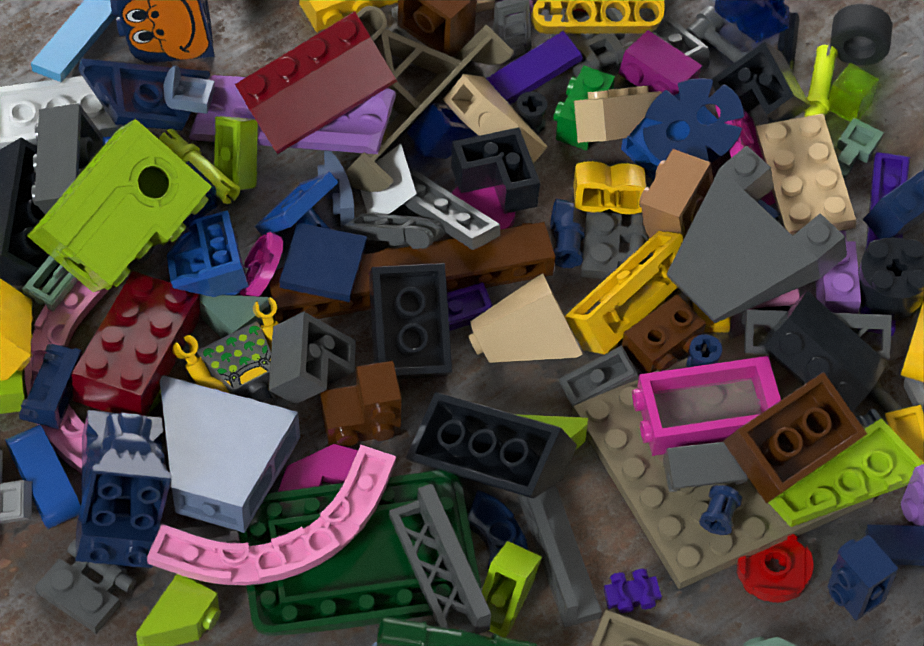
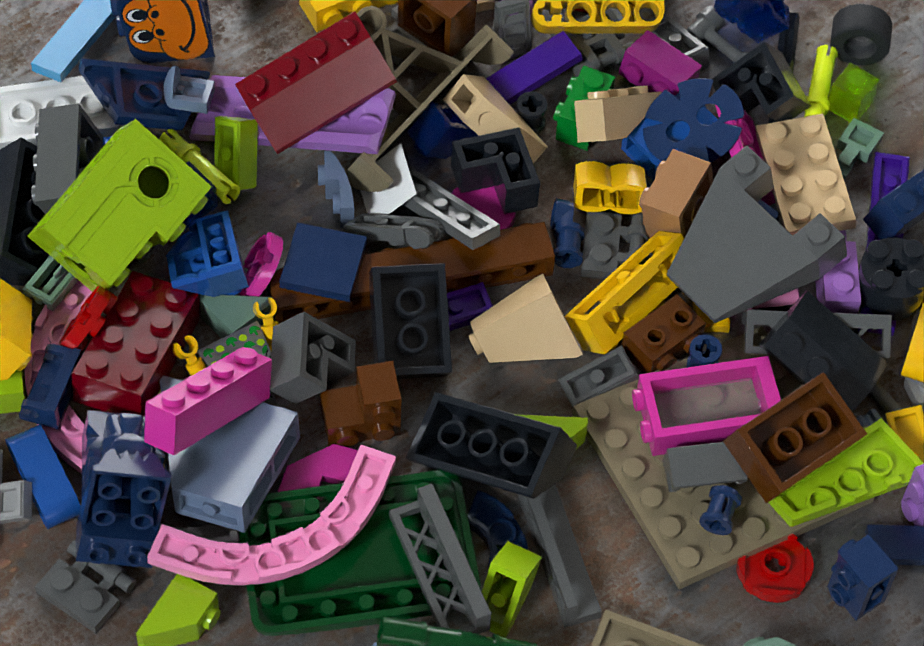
blue tile [254,172,338,236] -> none
dark purple piece [604,569,662,613] -> none
none -> red plate [58,285,118,352]
none -> dark pink brick [144,347,272,456]

